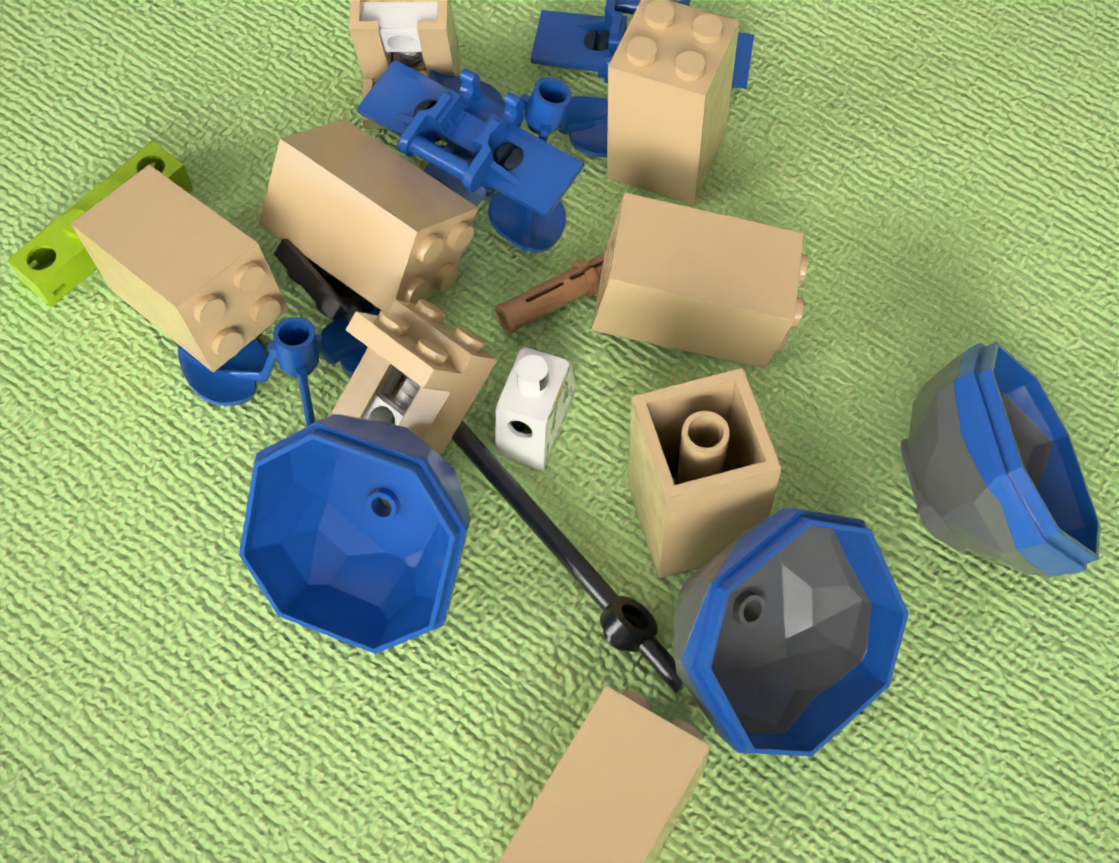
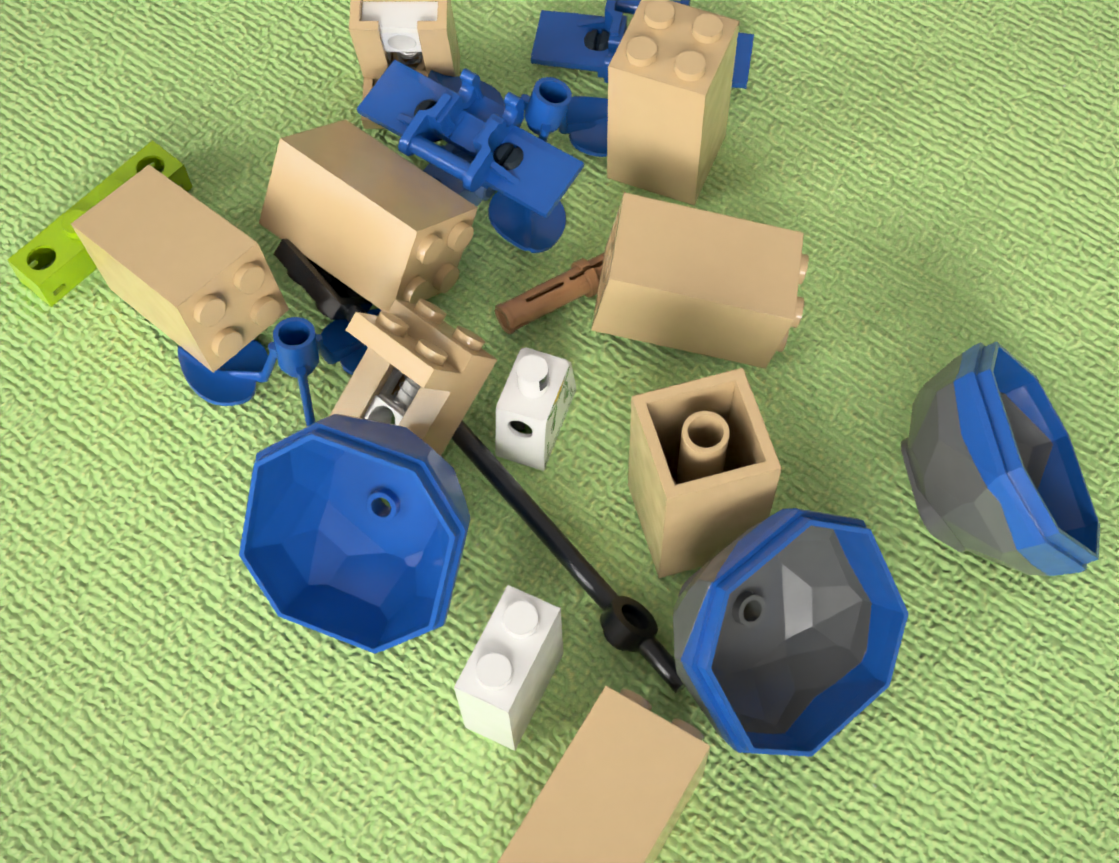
none -> white brick [454,585,563,751]

